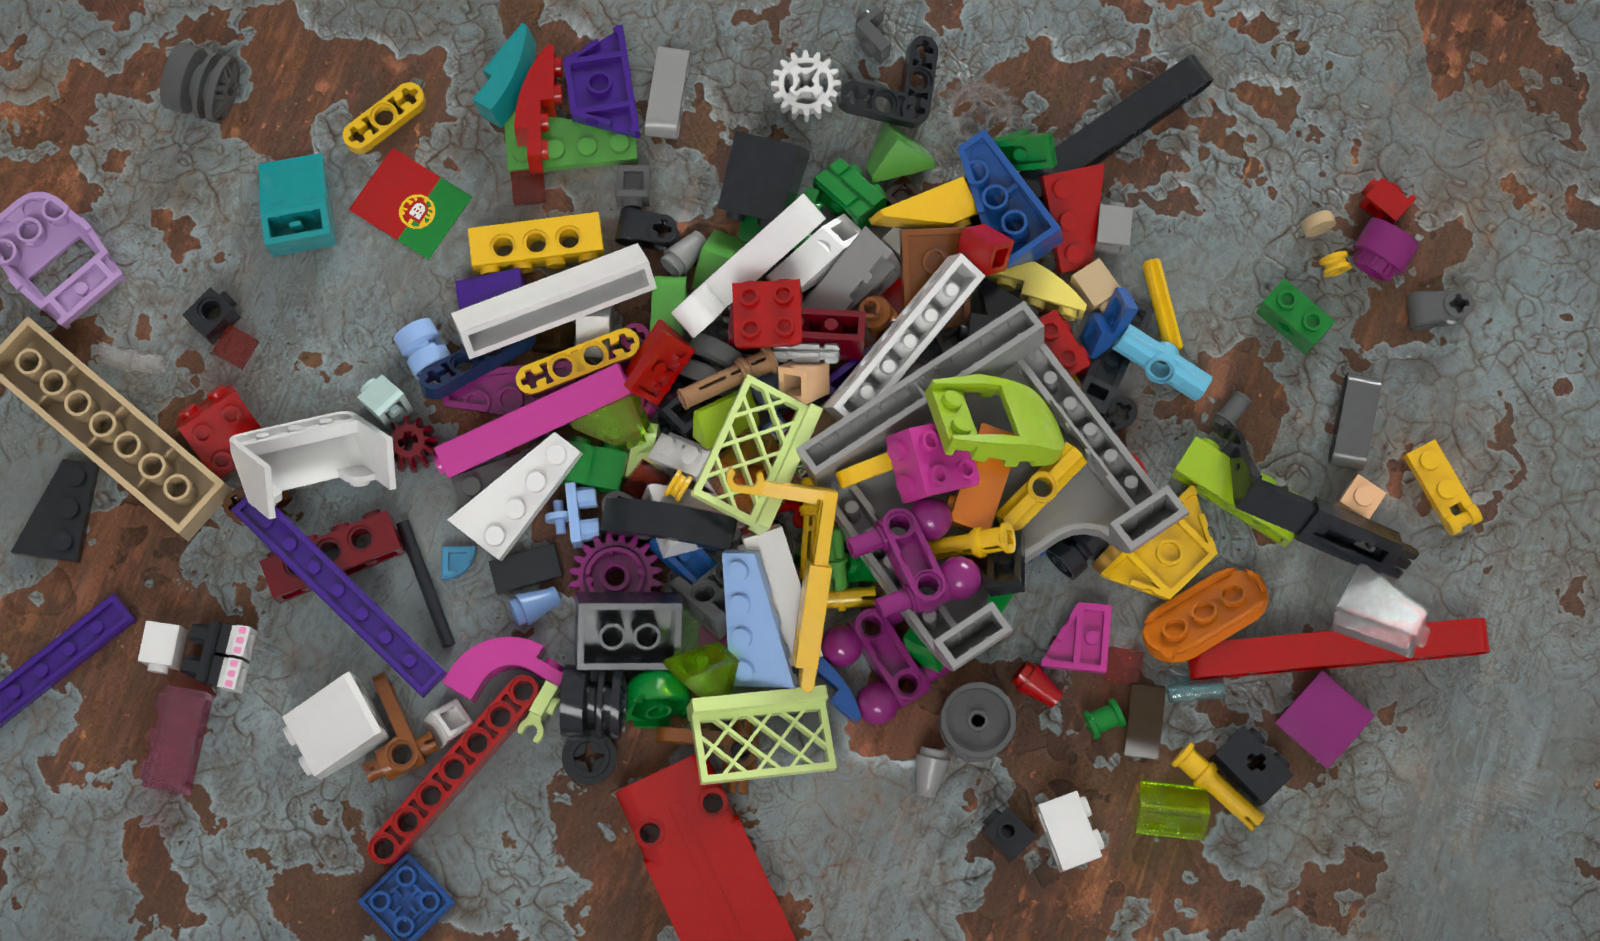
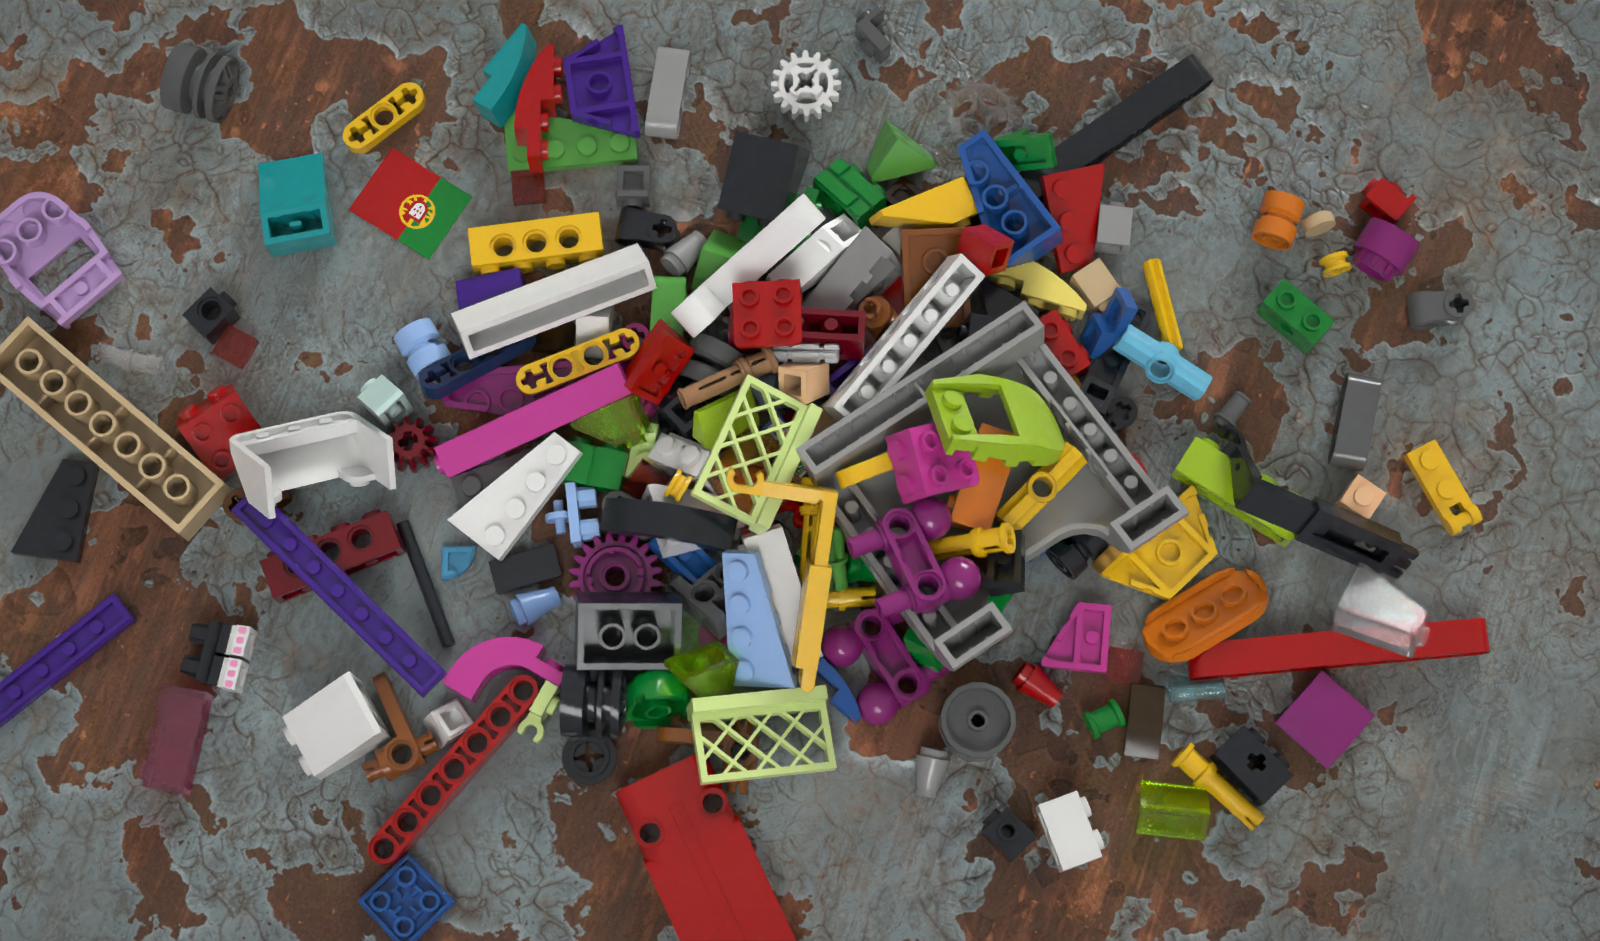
white brick [138,621,188,674] -> none
black beam [836,35,938,128] -> none
none -> orange wheel [1251,190,1305,250]

